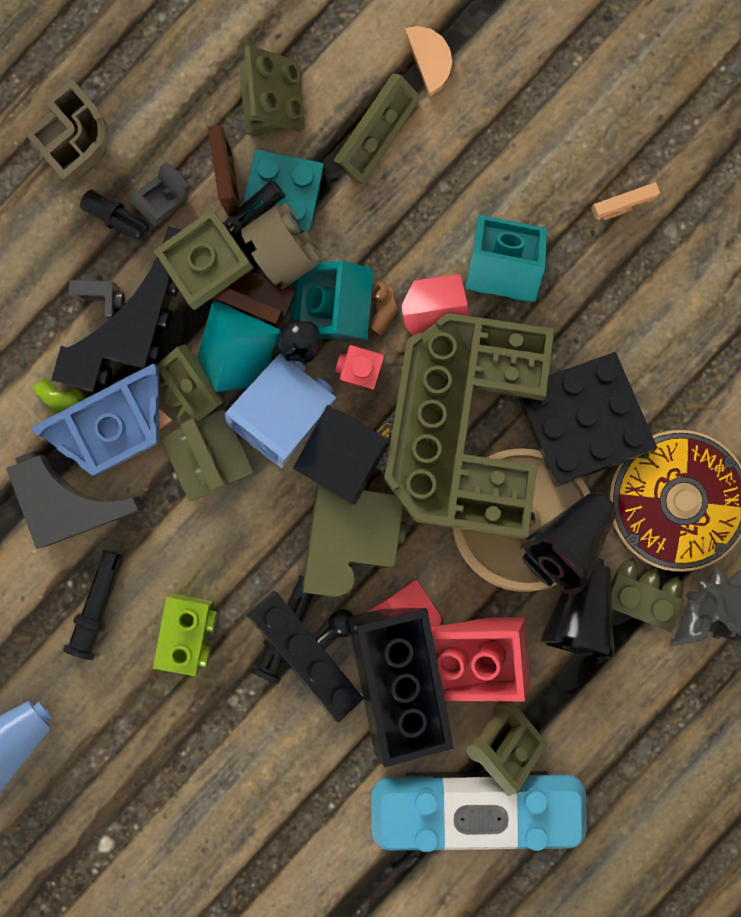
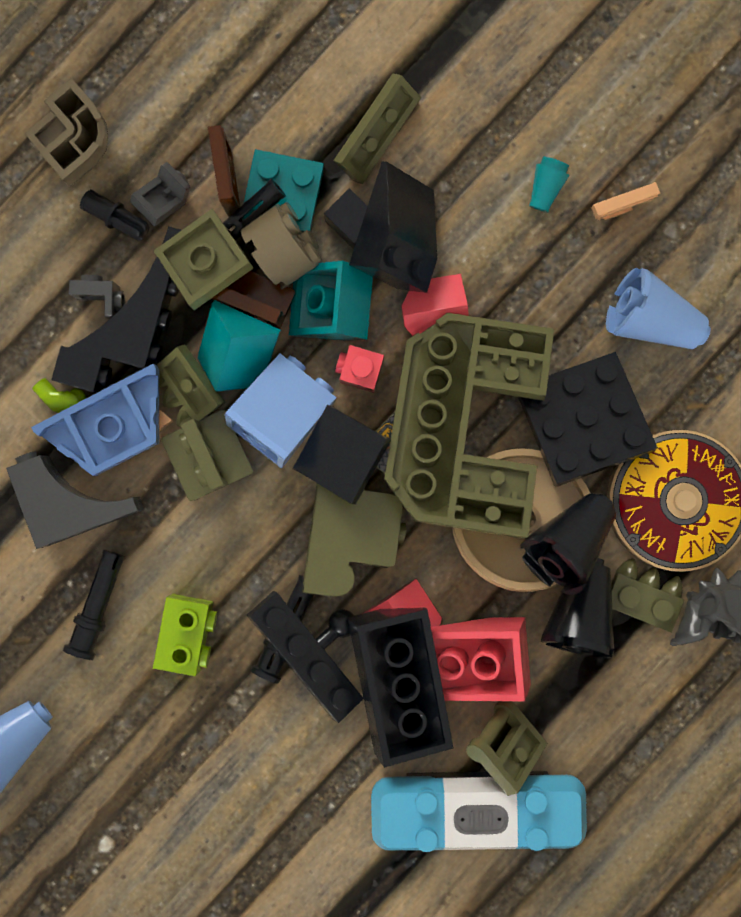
olive bracket [239,46,305,136] -> none
black piece [276,319,322,363] -> none
medium nougat arm [368,281,399,337] -> none
light nougat tile [405,26,452,97] -> none
teal slope [465,215,547,302] -> none
none -> black brick [324,188,367,249]
none -> black slope [349,161,437,293]
none -> teal cone [529,156,570,213]
none -> light blue cone [606,267,711,349]

